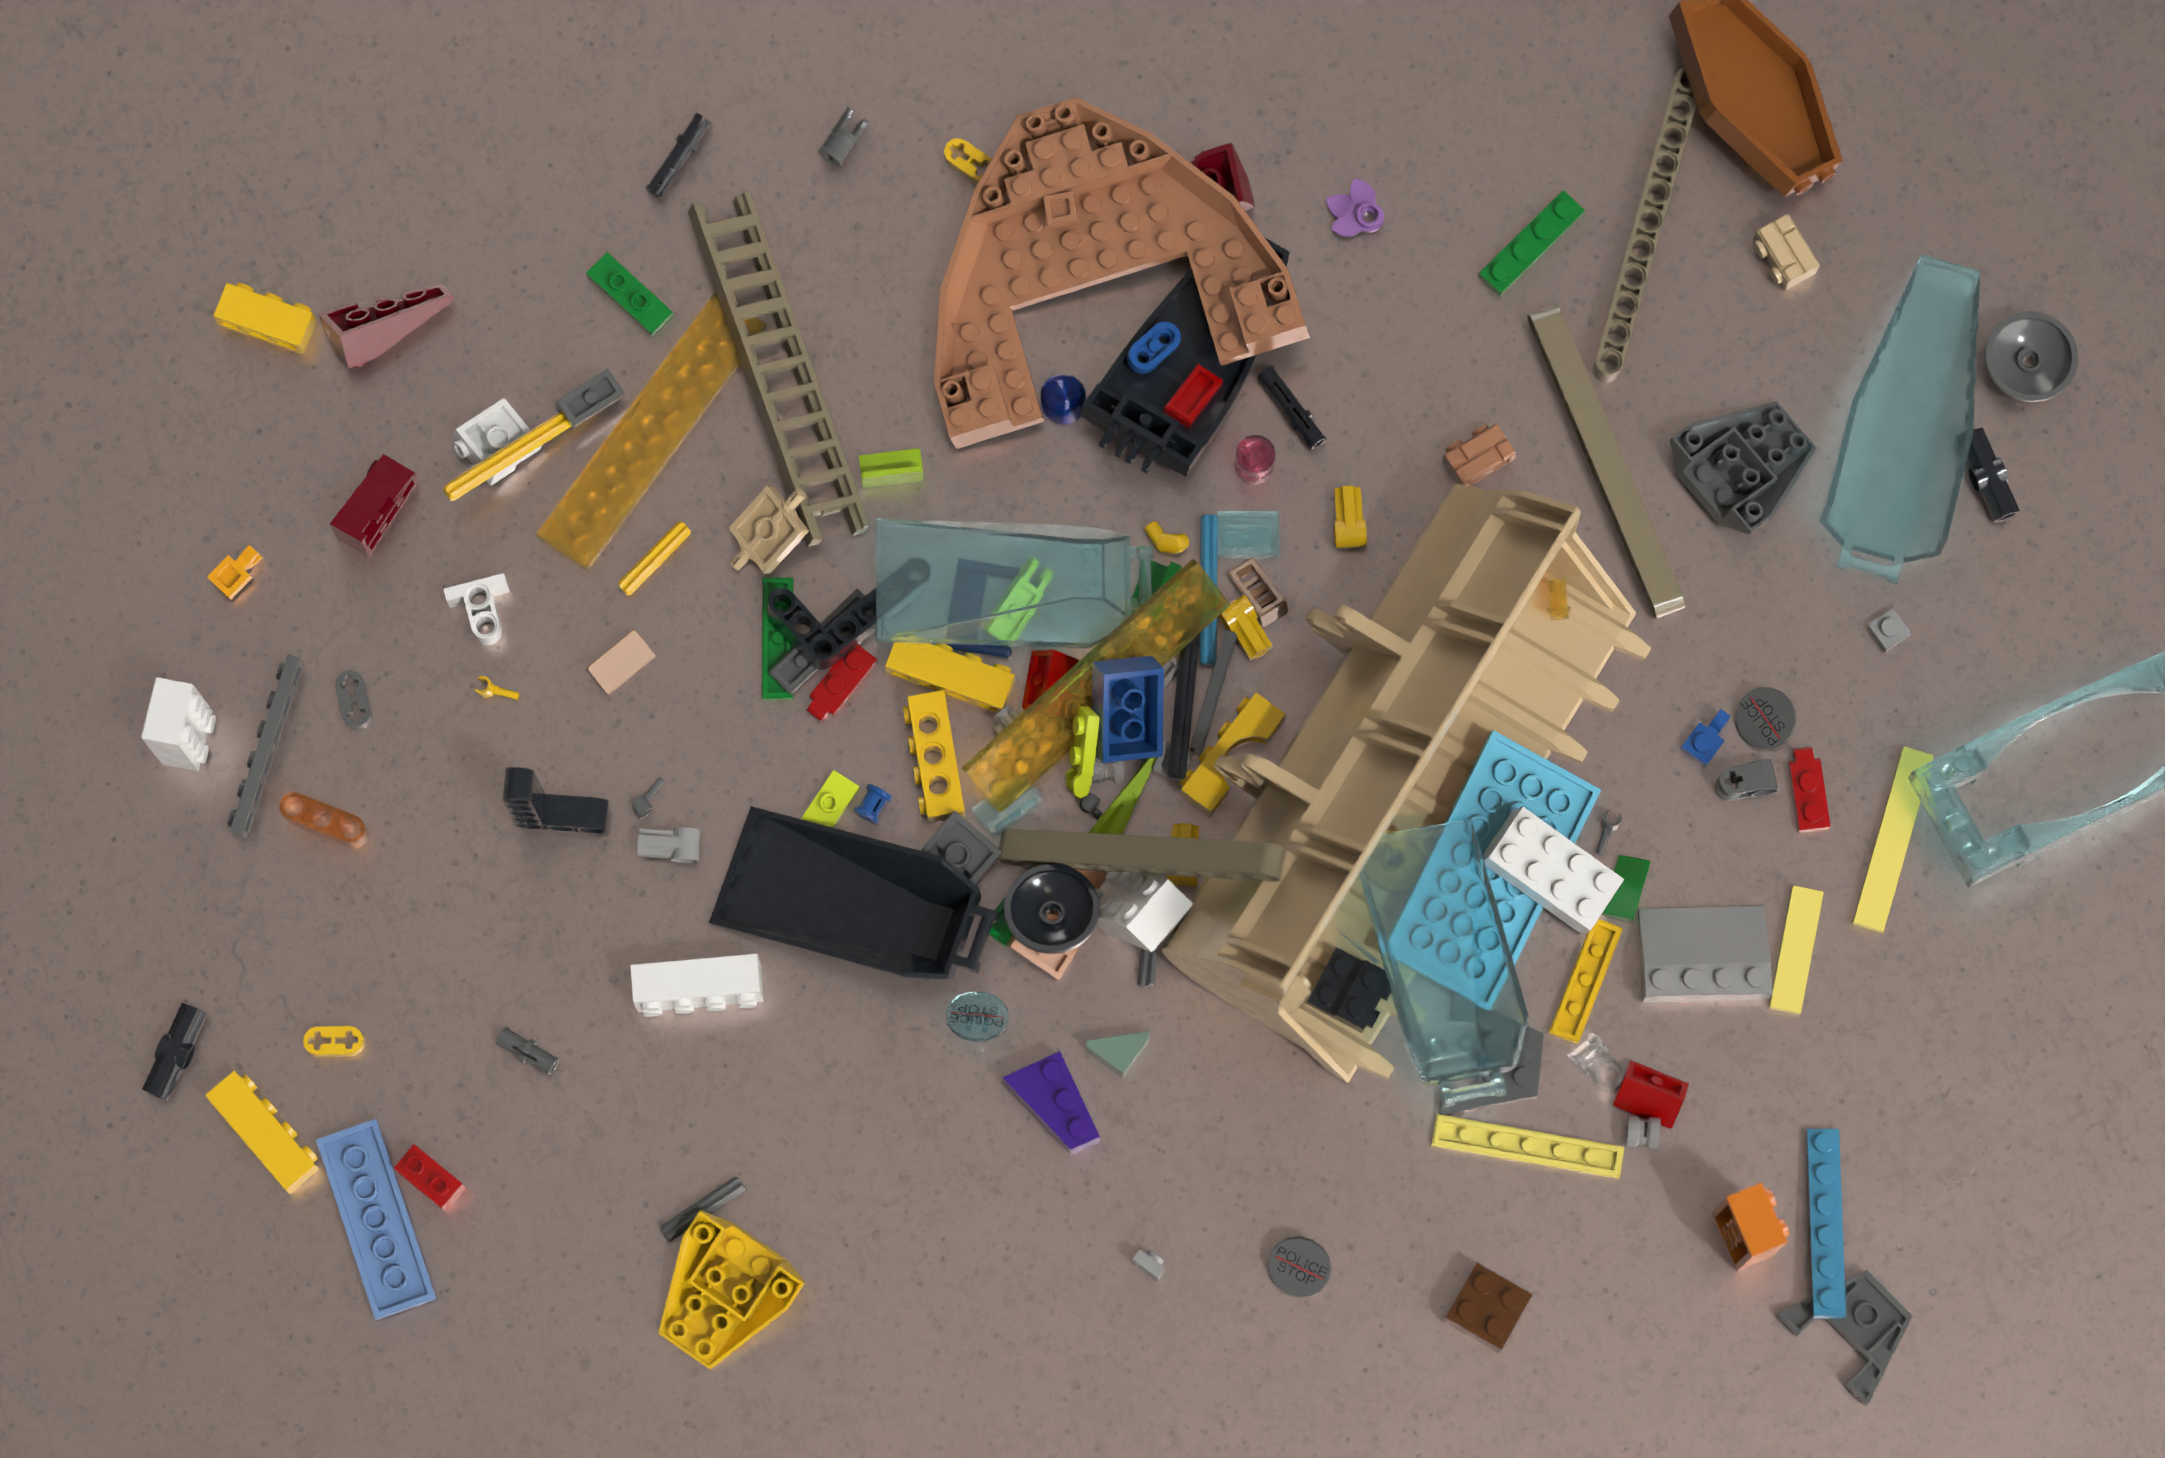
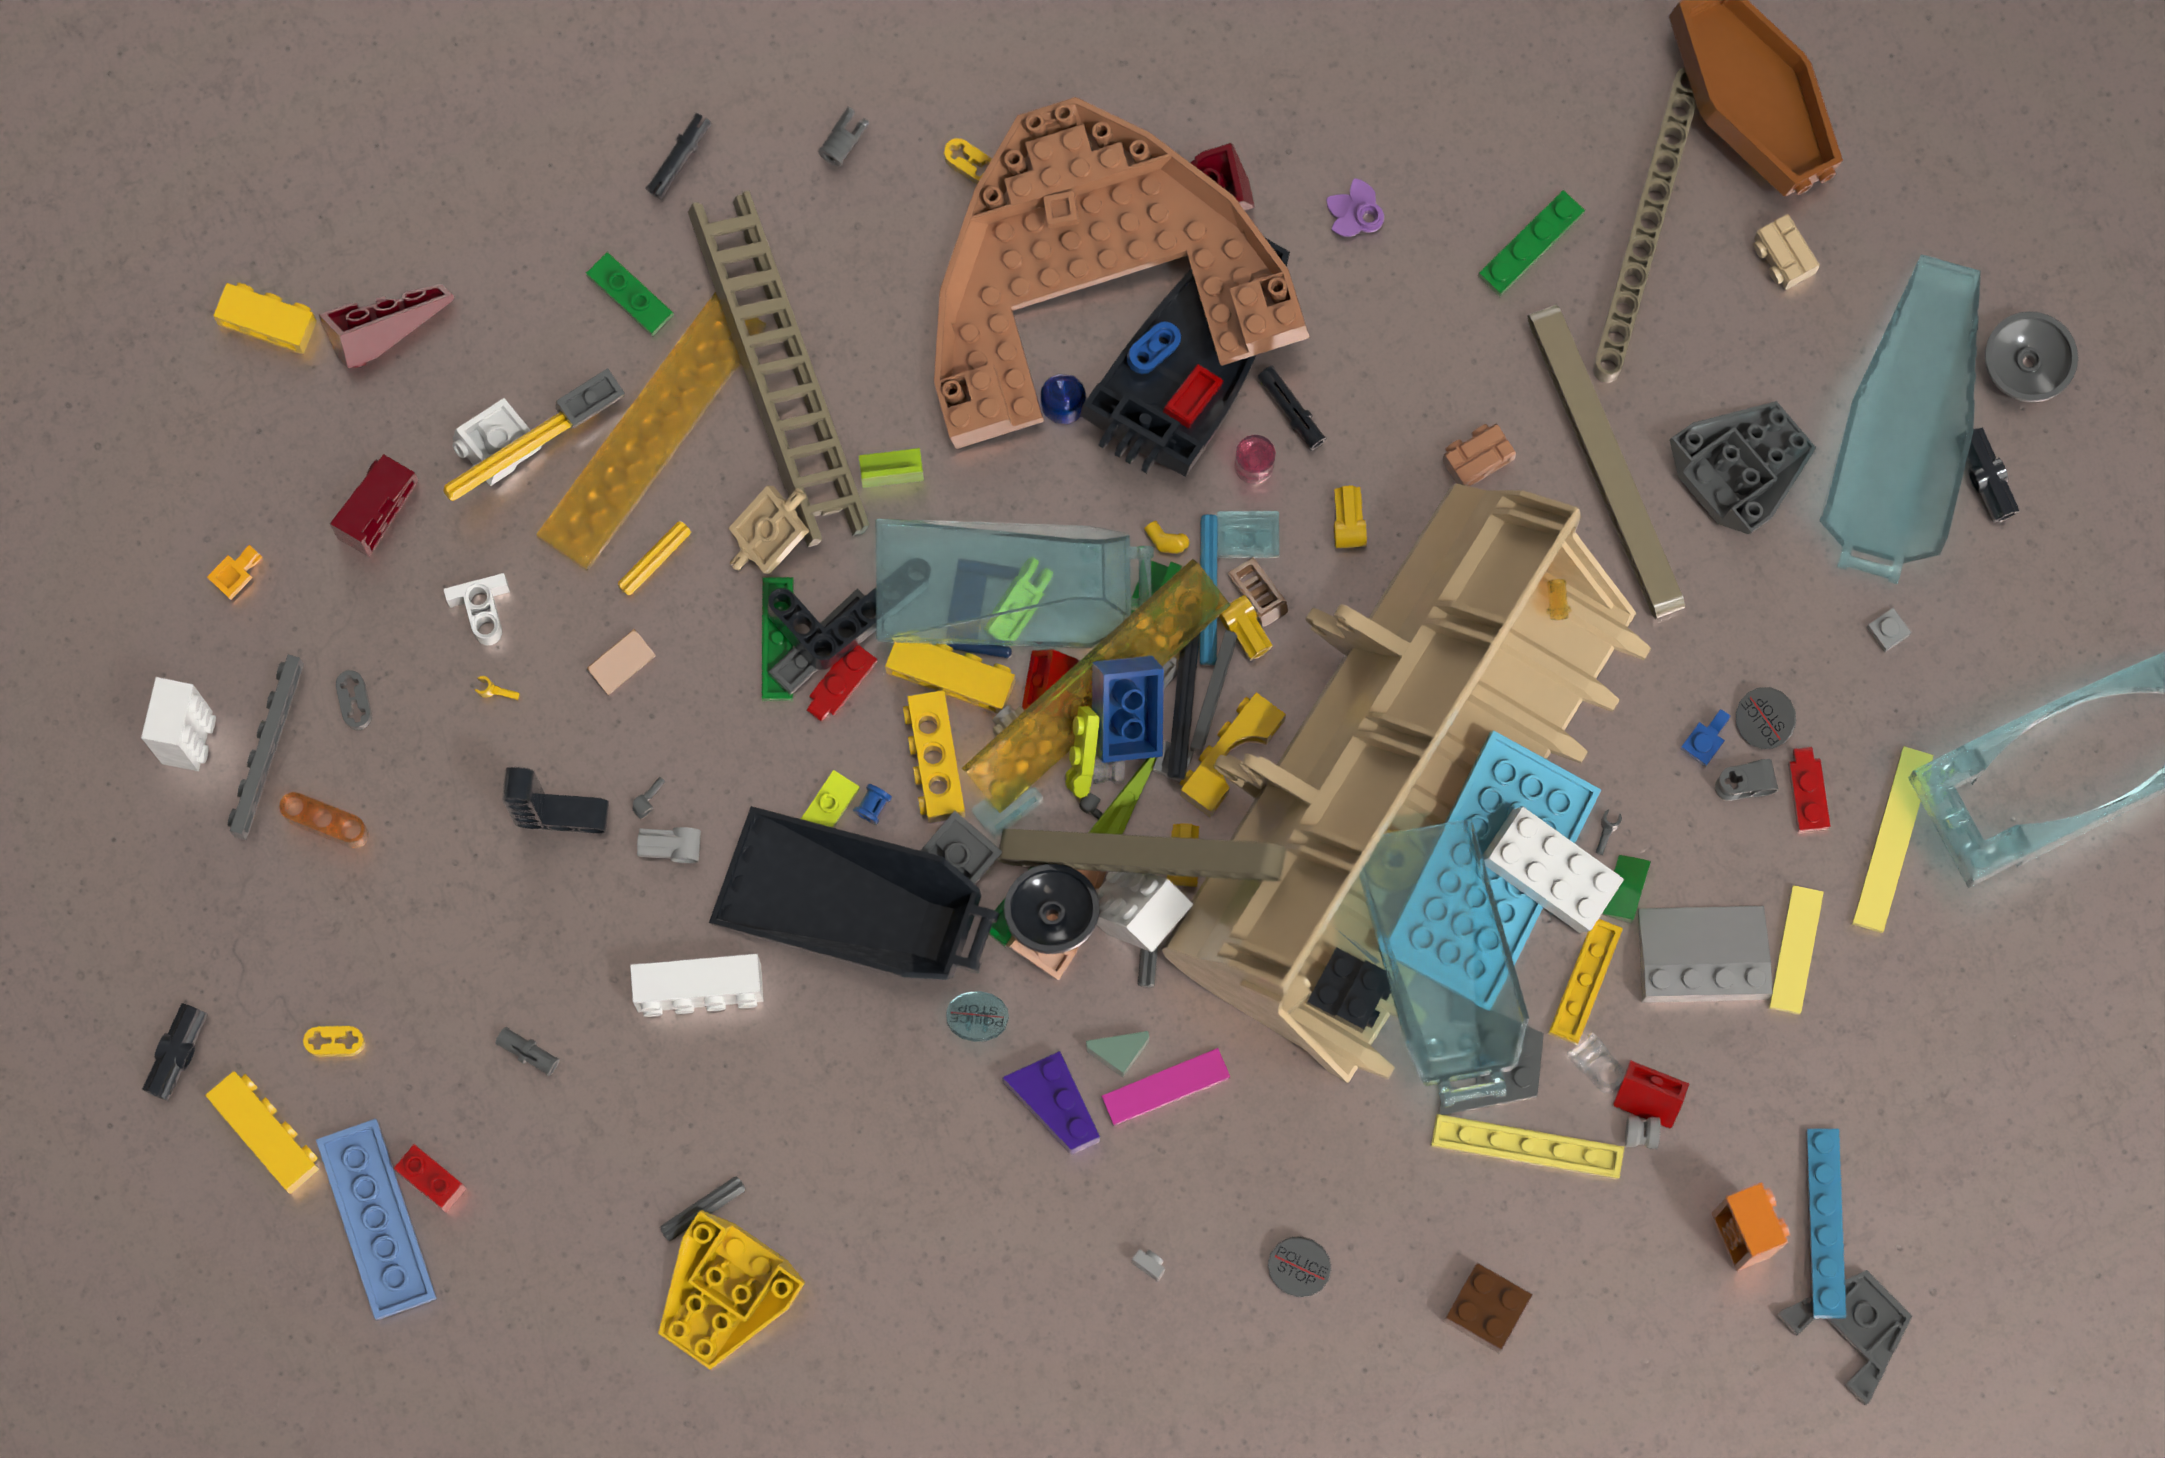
none -> dark pink tile [1101,1048,1230,1126]

